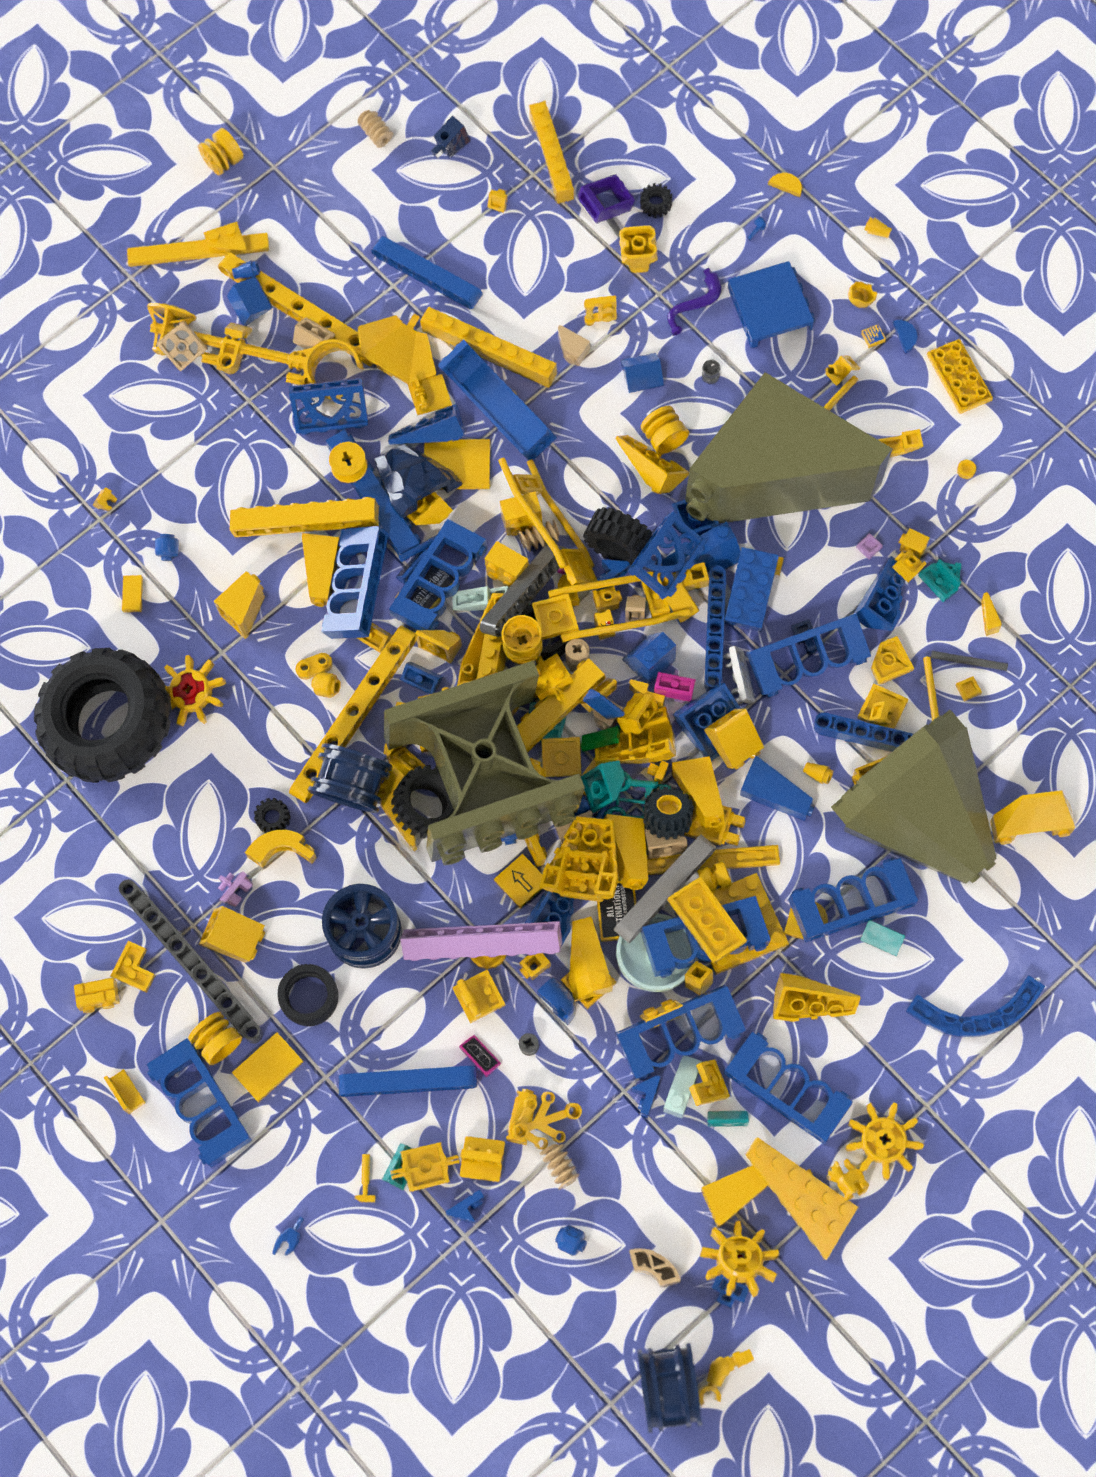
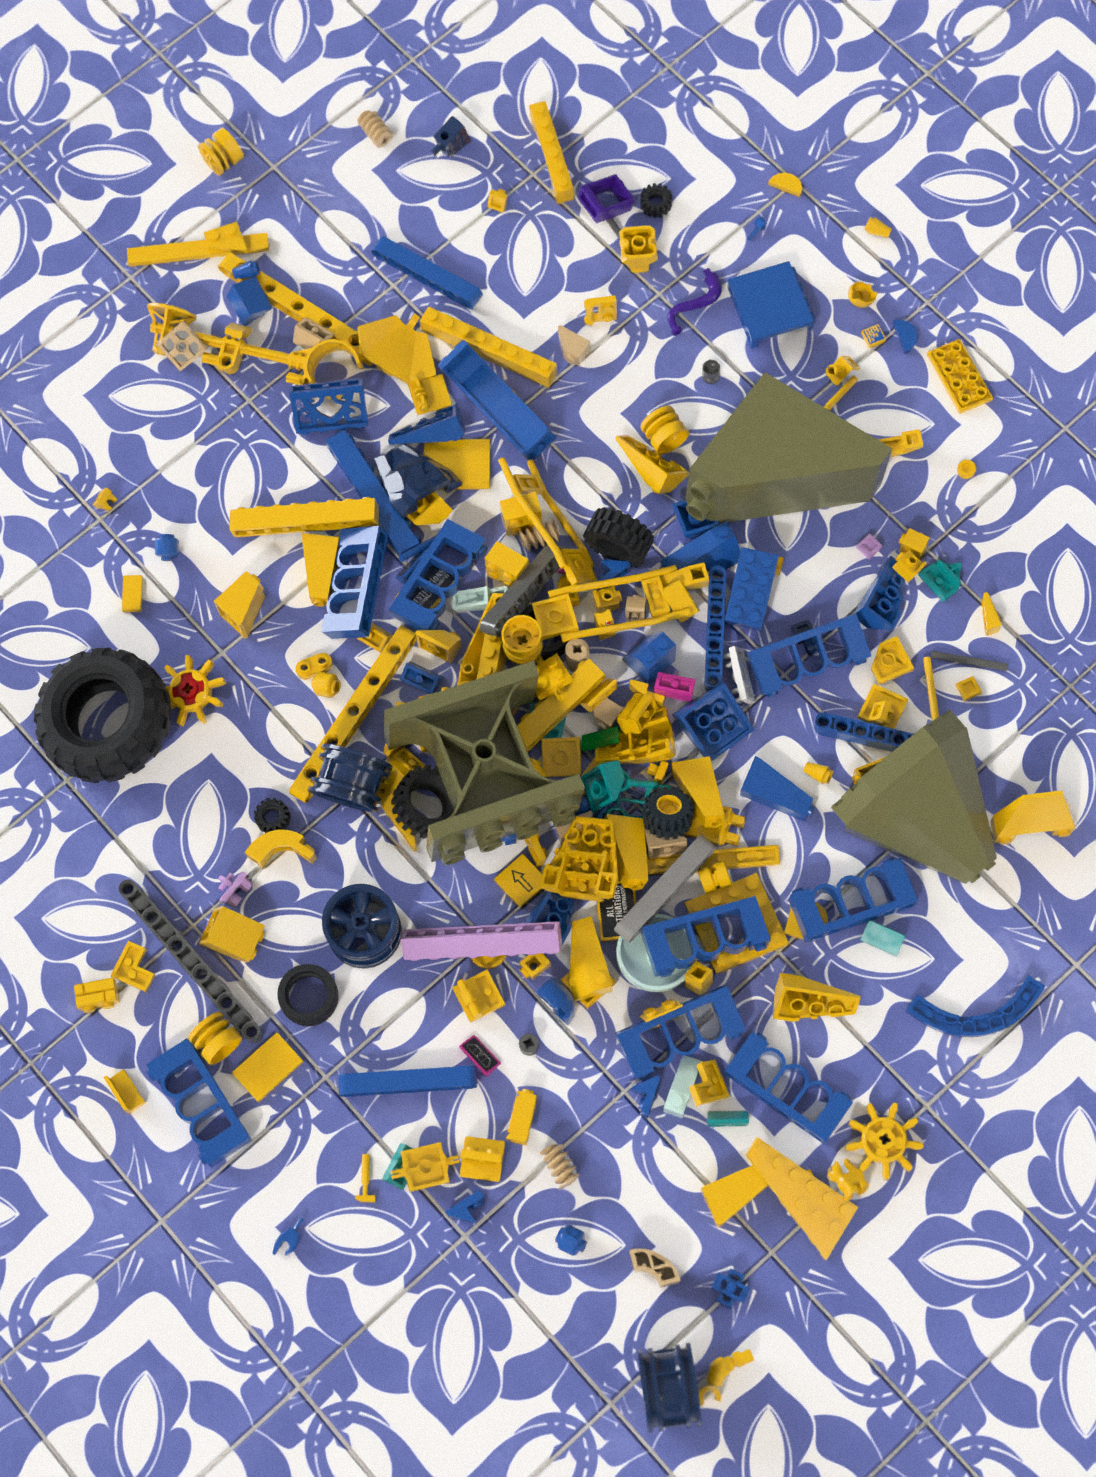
yellow piece [329,442,368,483] -> none
yellow plant [508,1091,582,1150] -> none
blue slope [583,689,625,719] -> none
blue slope [621,353,664,393] -> none
blue fence [627,511,707,600] -> none
yellow plate [667,877,747,964] -> none
yellow gear [700,1221,779,1297] -> none
yellow slope [704,709,764,770] -> none

